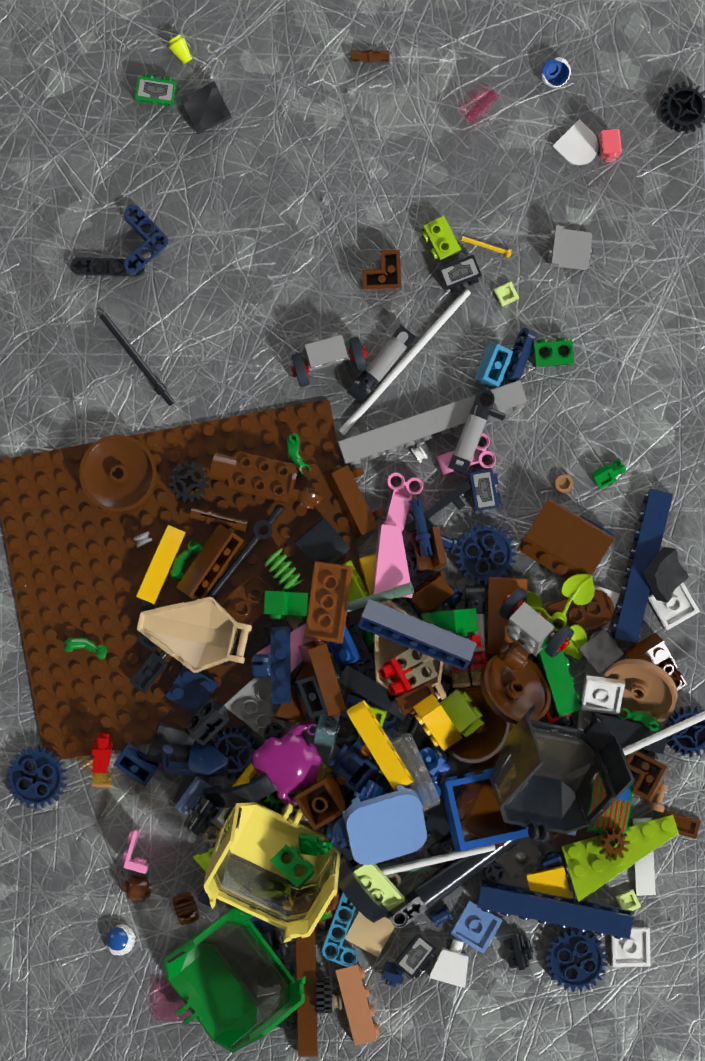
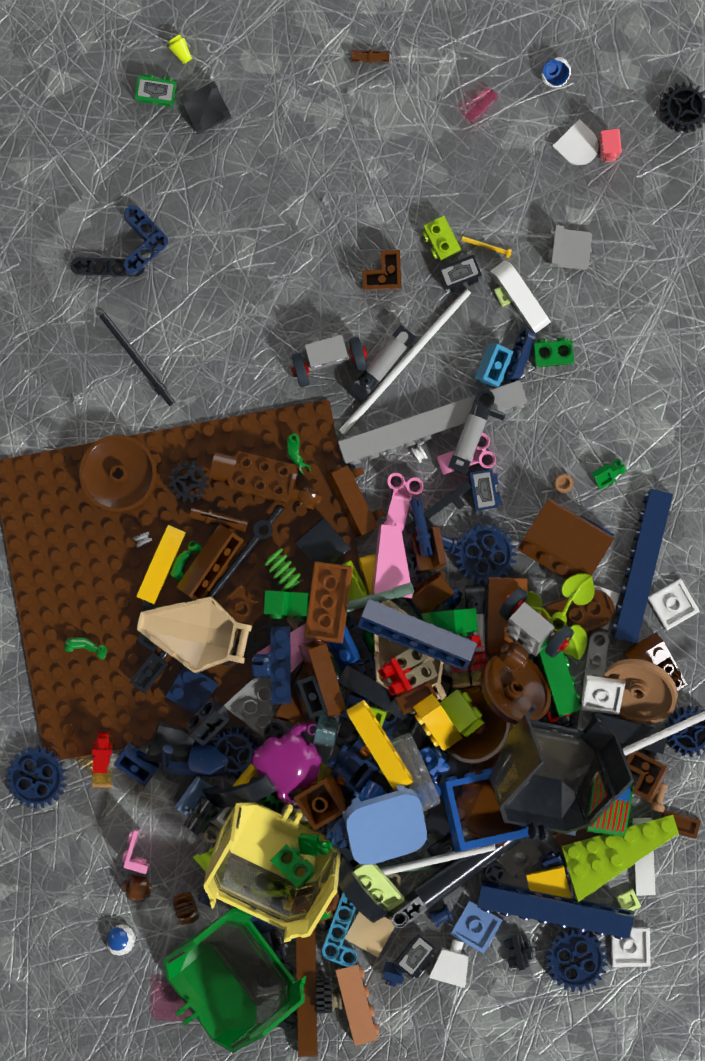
flat silver piece [579,629,624,674] -> none
reddish brown gear [596,827,630,861] -> none
green arm [618,708,660,732] -> none
black brick [643,547,689,603] -> none
none -> white beam [489,260,551,334]

